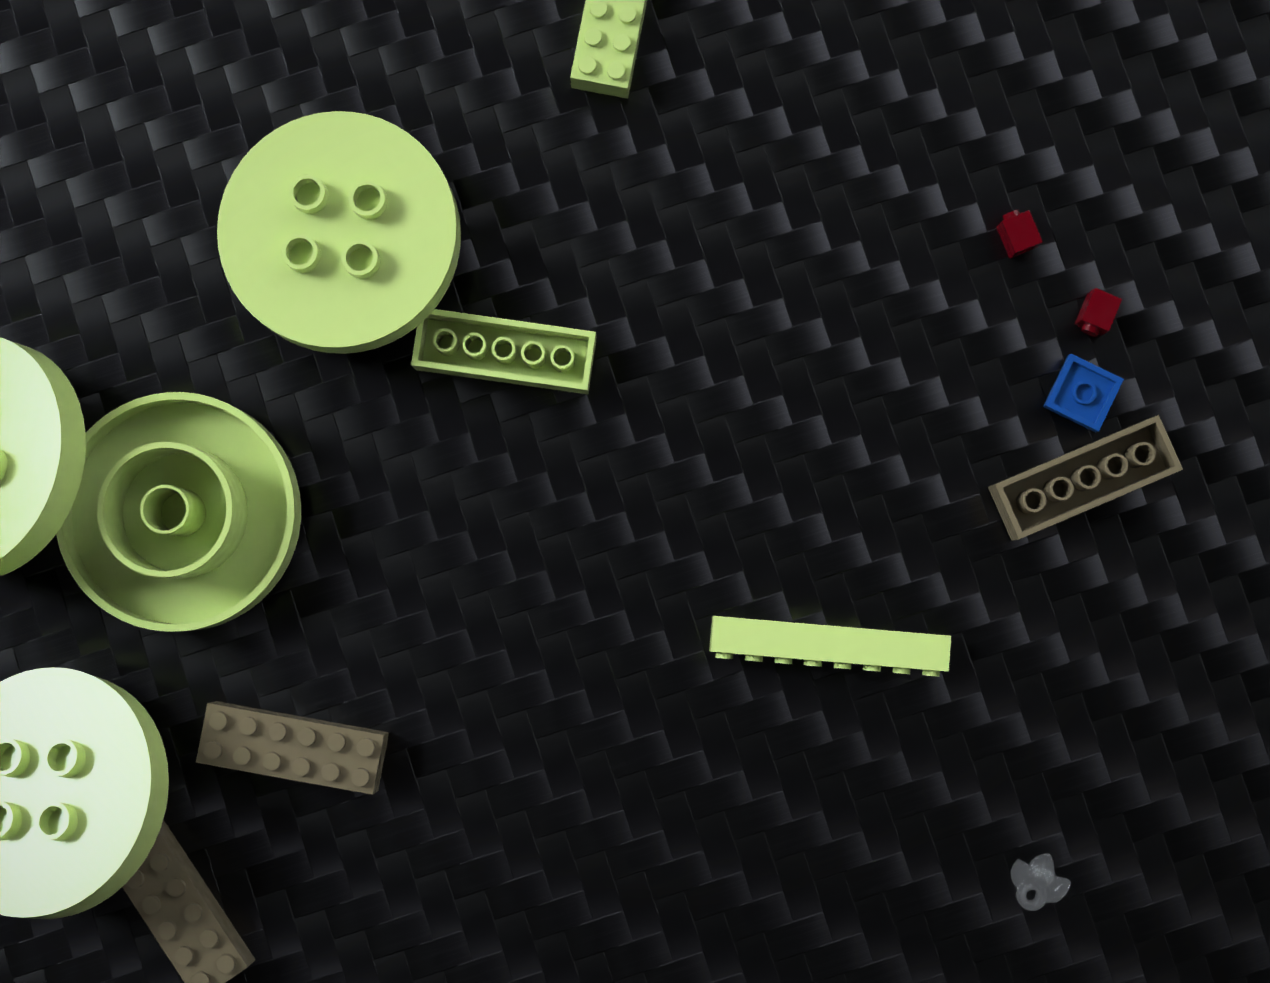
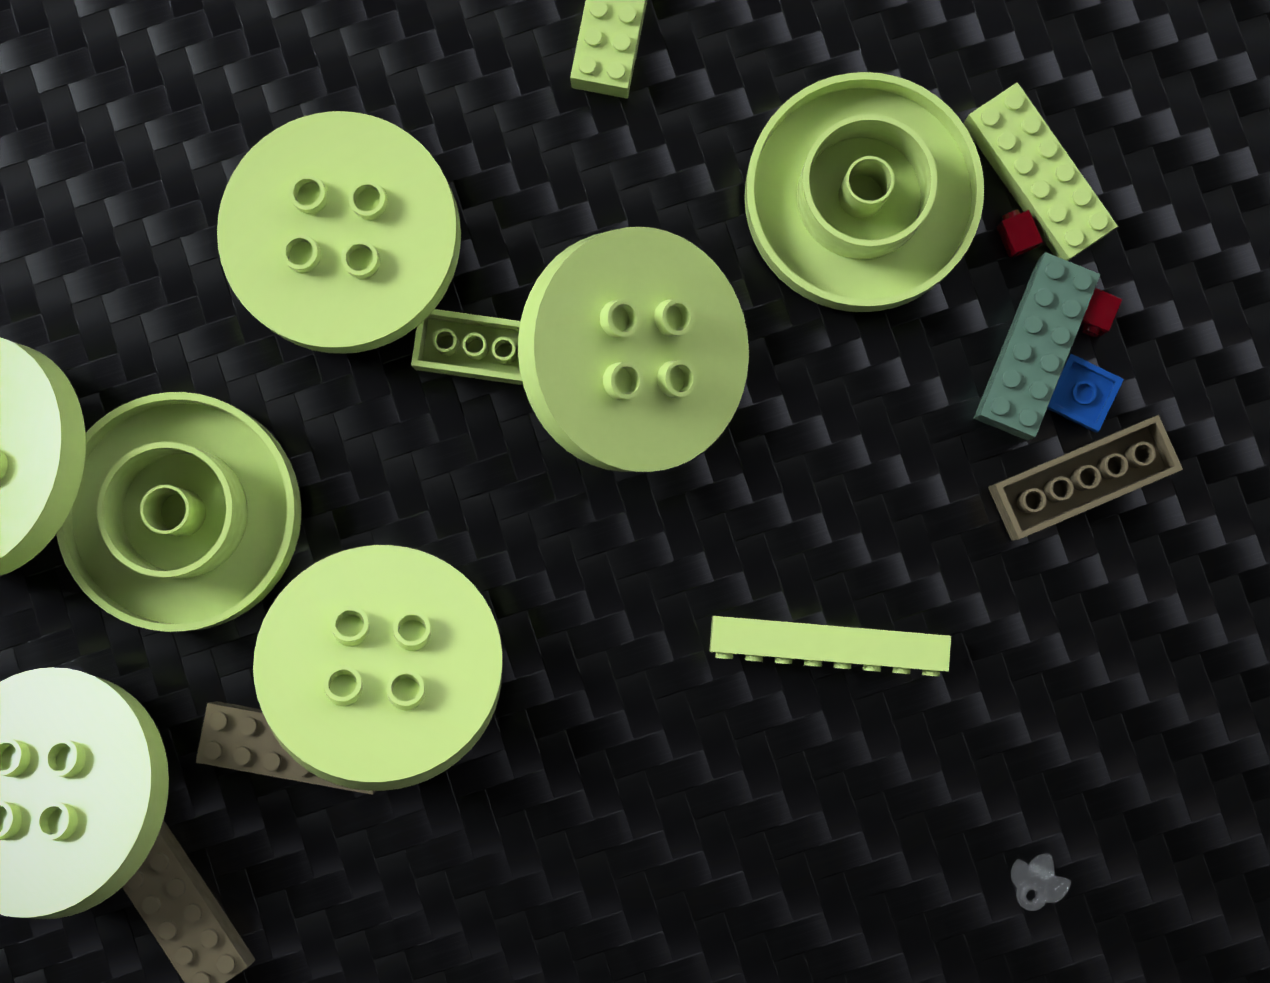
none -> yellowish green piece [253,545,502,791]
none -> yellowish green piece [518,227,749,472]
none -> yellowish green piece [745,72,984,312]
none -> yellowish green brick [963,82,1118,261]
none -> sand green brick [973,252,1101,441]

